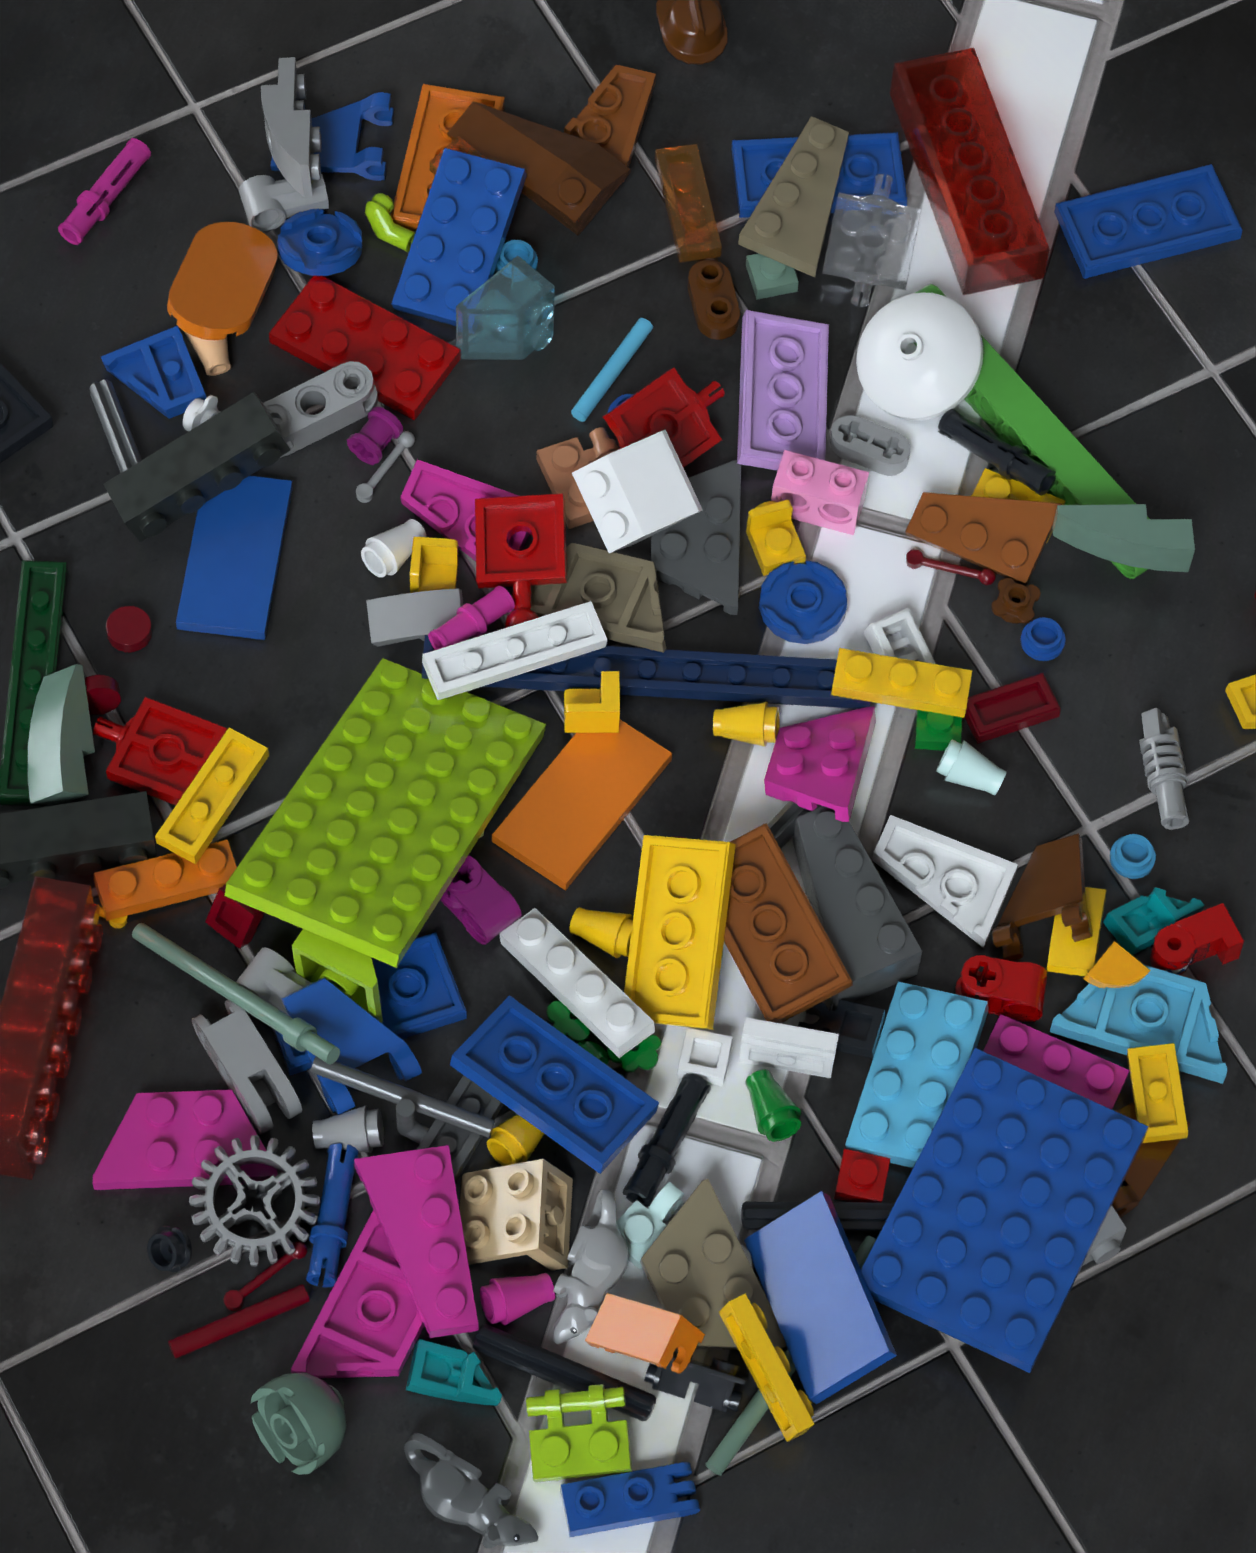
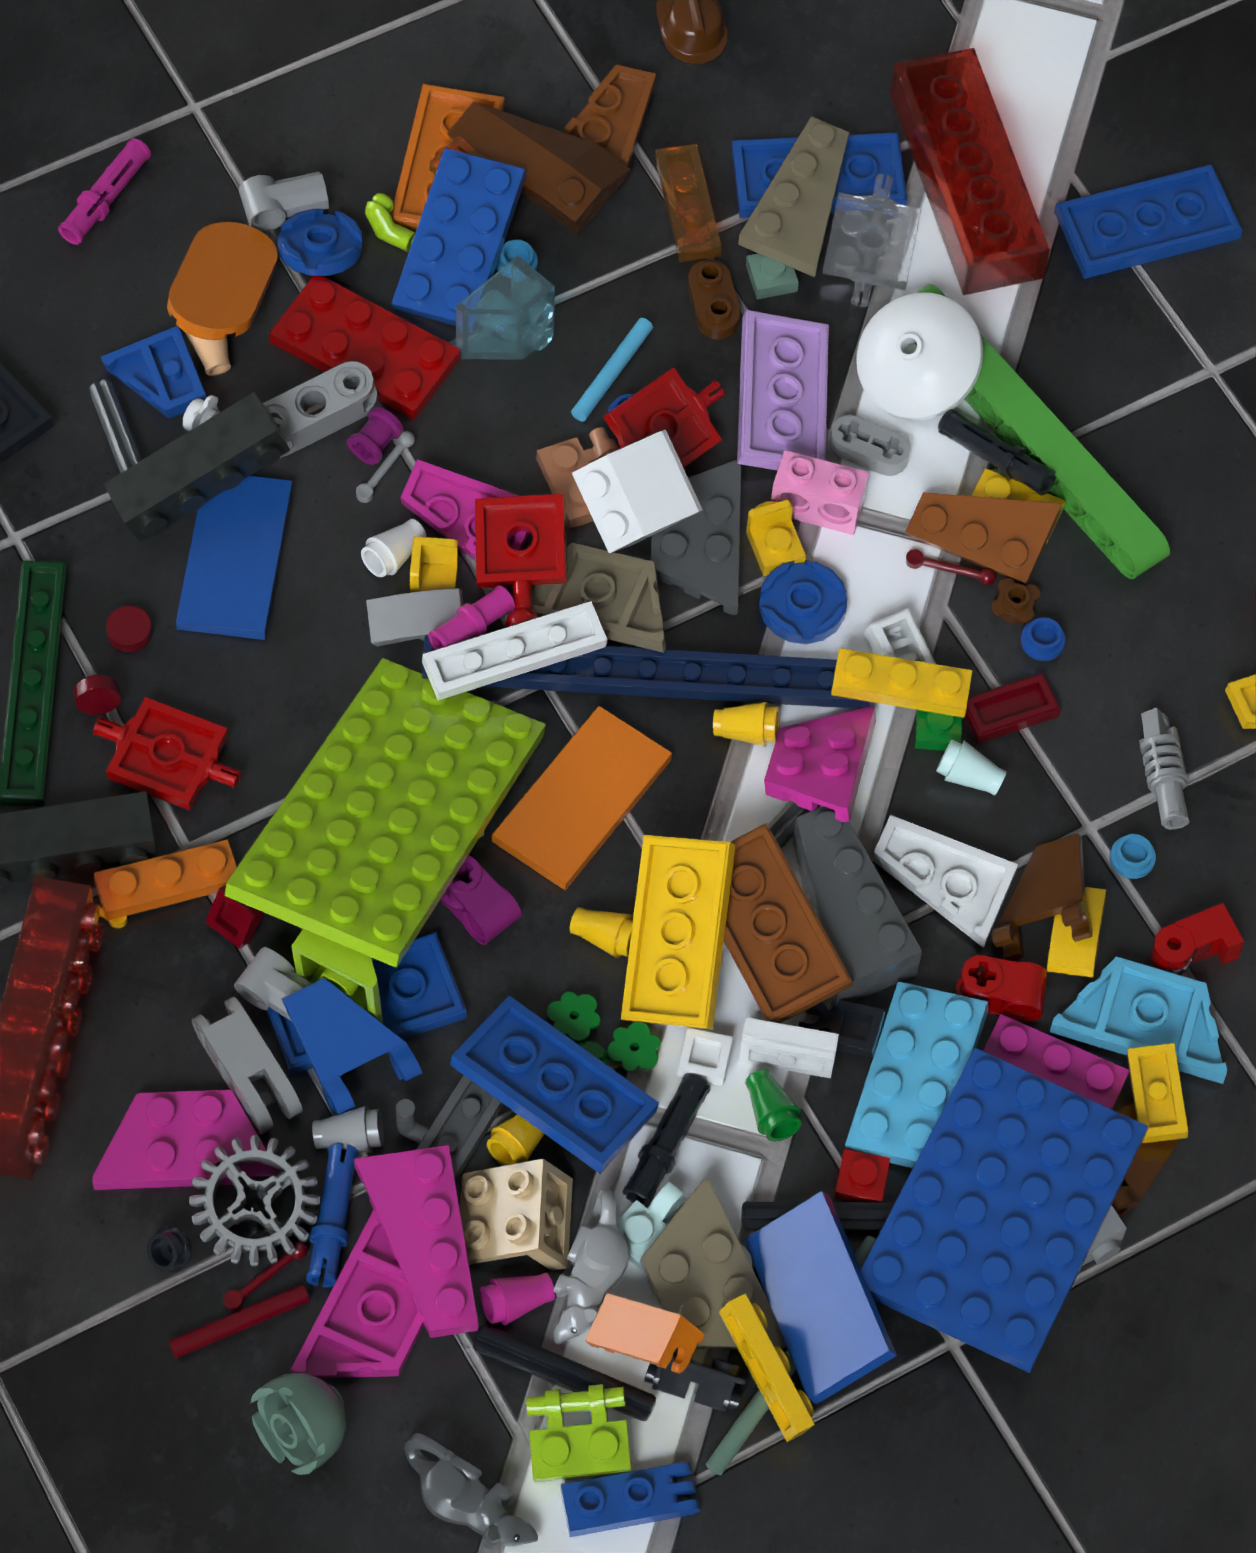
sand green slope [28,664,95,806] -> none
sand green bar [132,923,340,1065] -> none
yellow plate [155,727,269,864] -> none
light grey slope [261,57,322,198] -> none
blue flag [270,92,394,181] -> none
dark grey bar [310,1057,495,1138] -> none
teal slope [406,1339,502,1406] -> none
white plate [499,908,655,1058] -> none
yellow panel [564,671,620,733] -> none
sand green slope [1052,504,1195,572] -> none
light orange tile [1083,941,1151,988] -> none
teal slope [1103,887,1205,956] -> none

